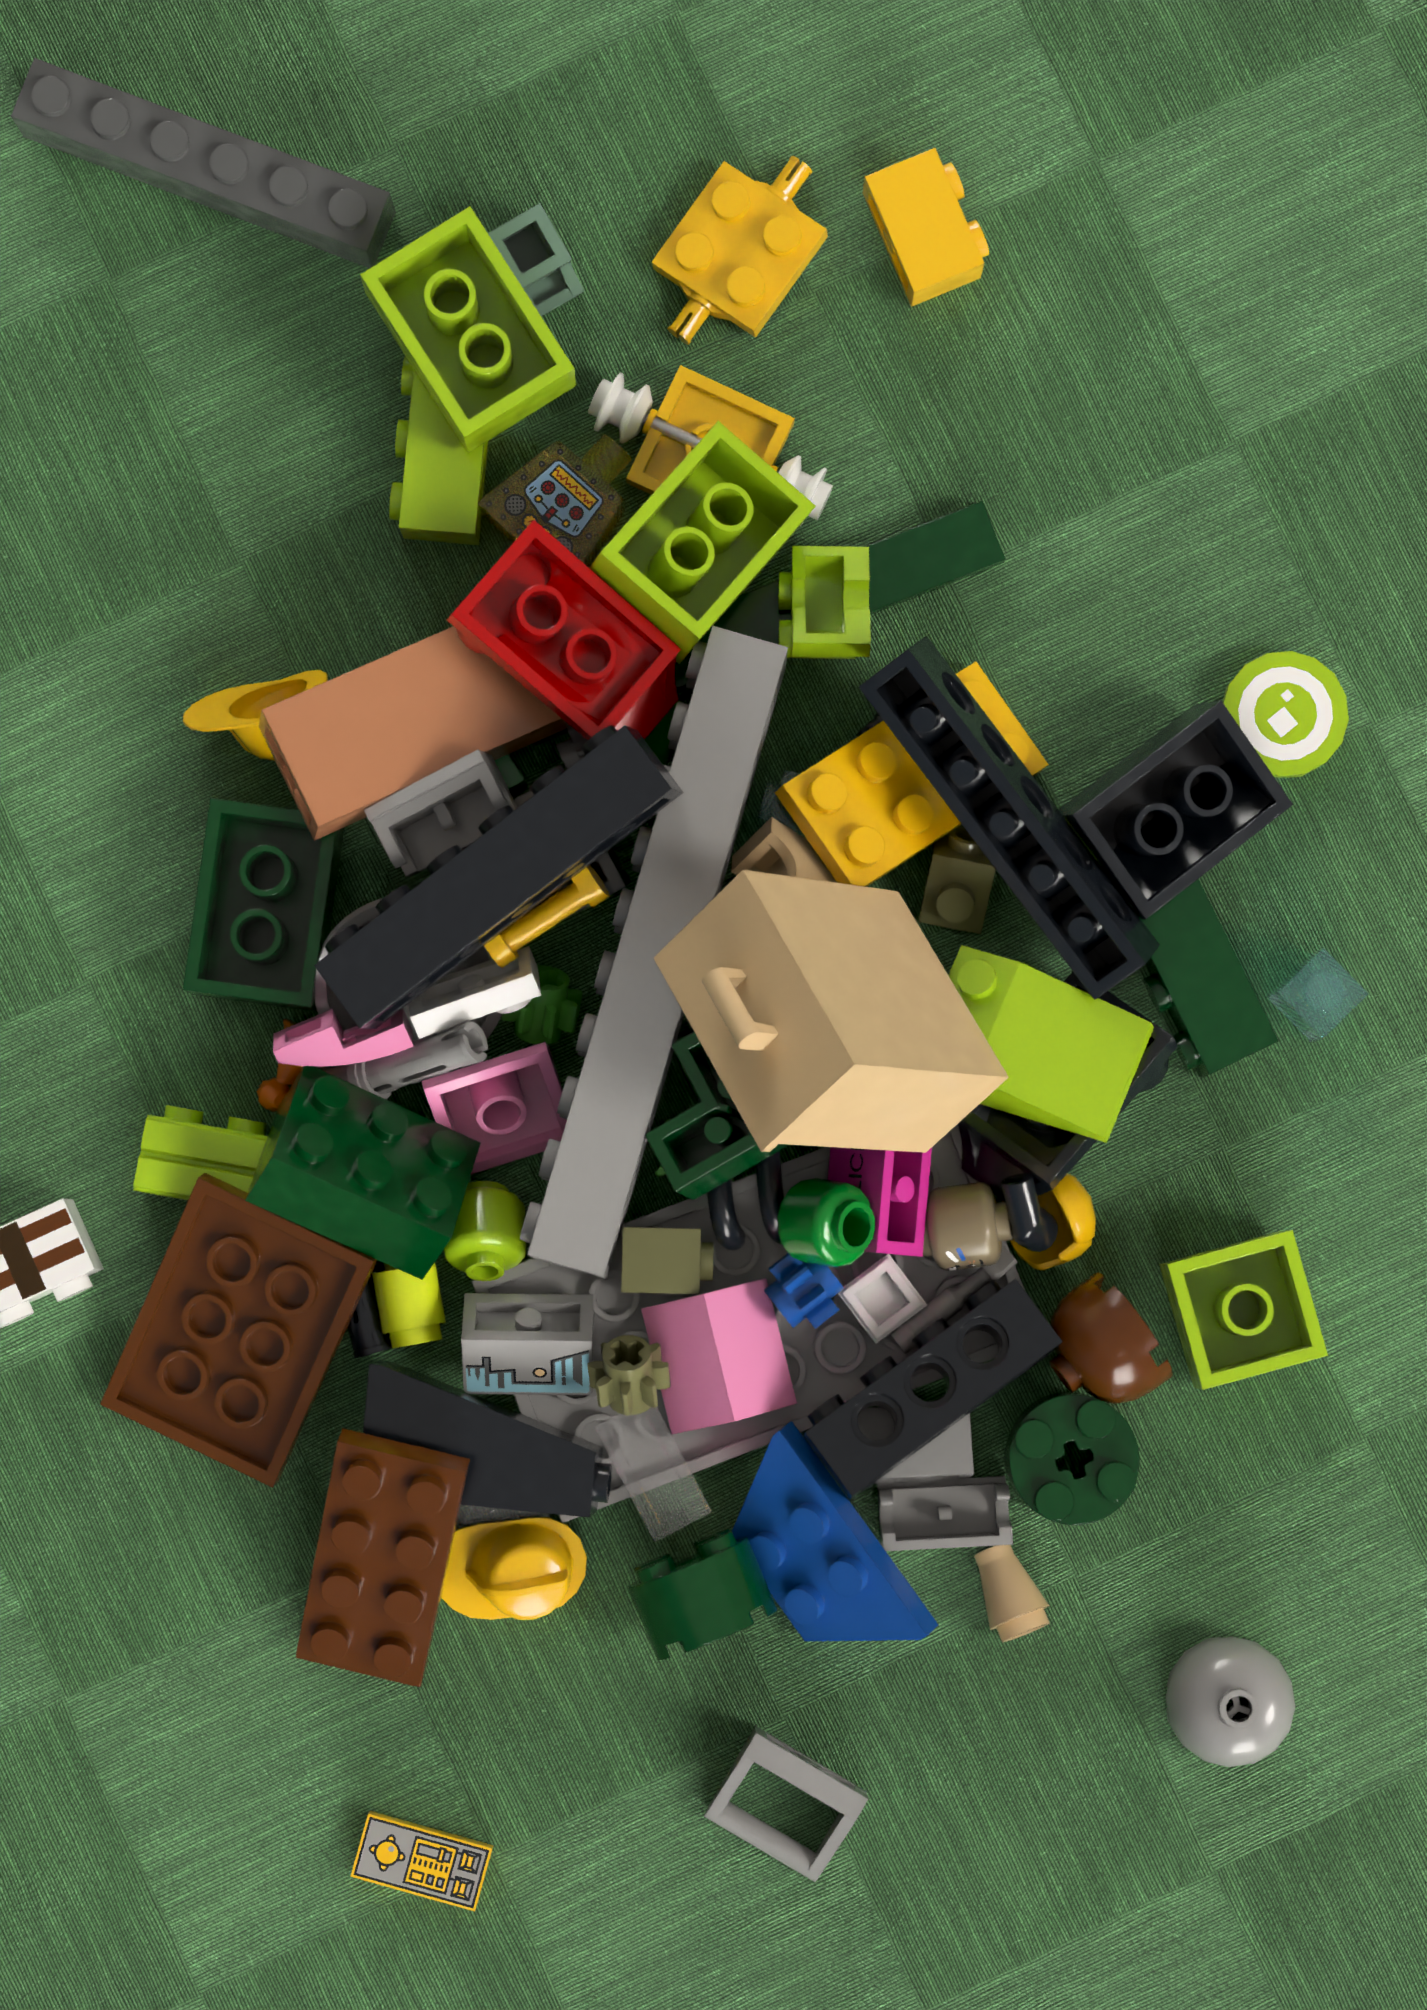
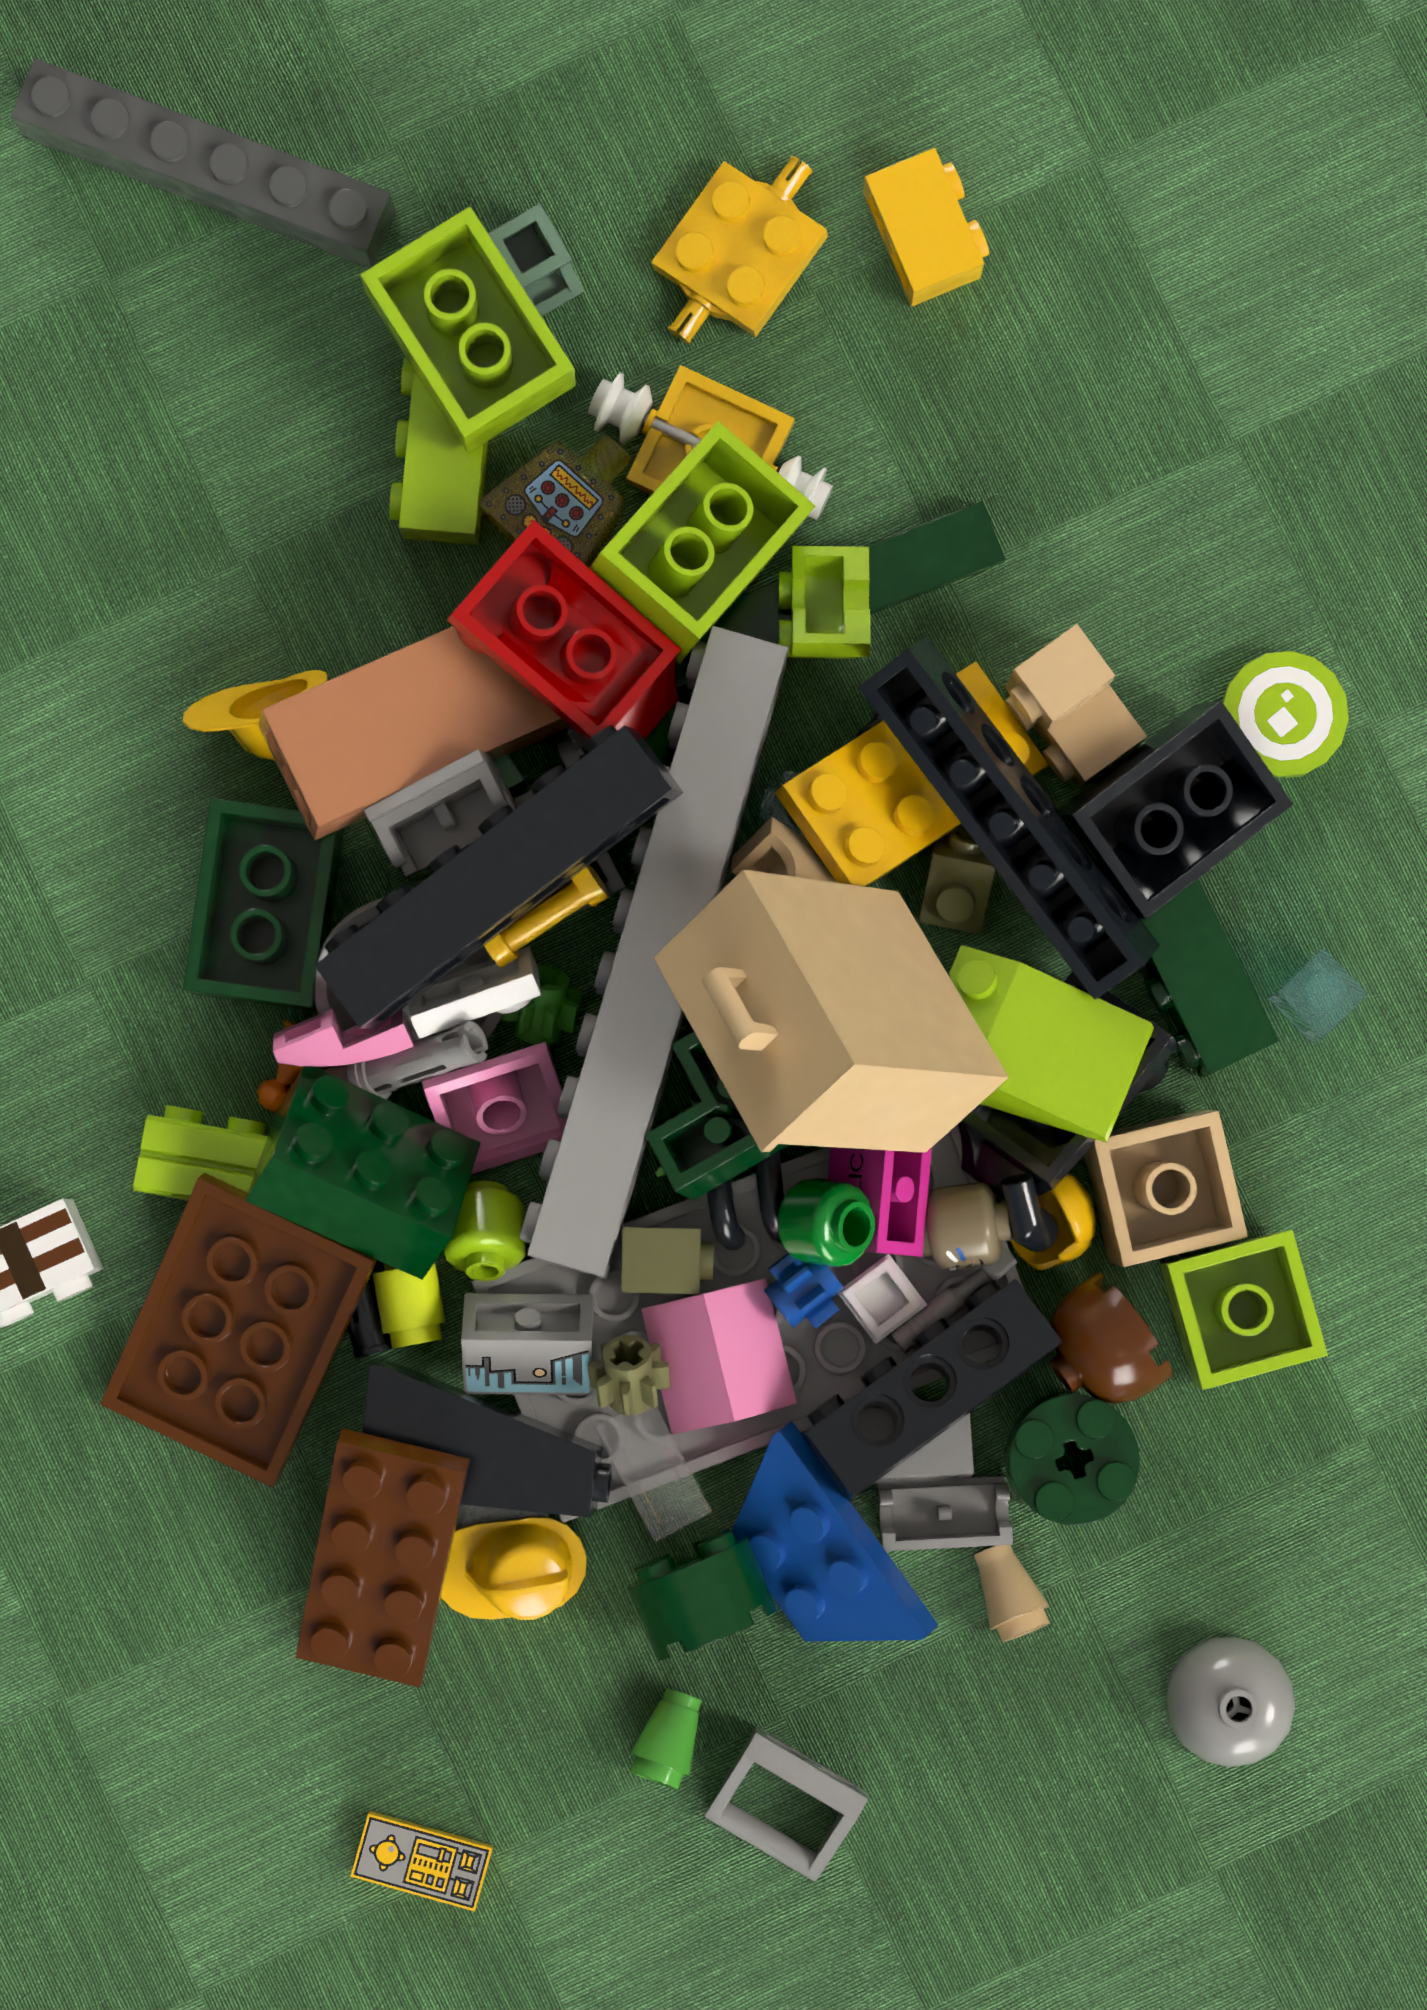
none -> bright green cone [629,1688,702,1790]
none -> tan brick [1004,624,1147,789]
none -> tan brick [1084,1109,1248,1267]

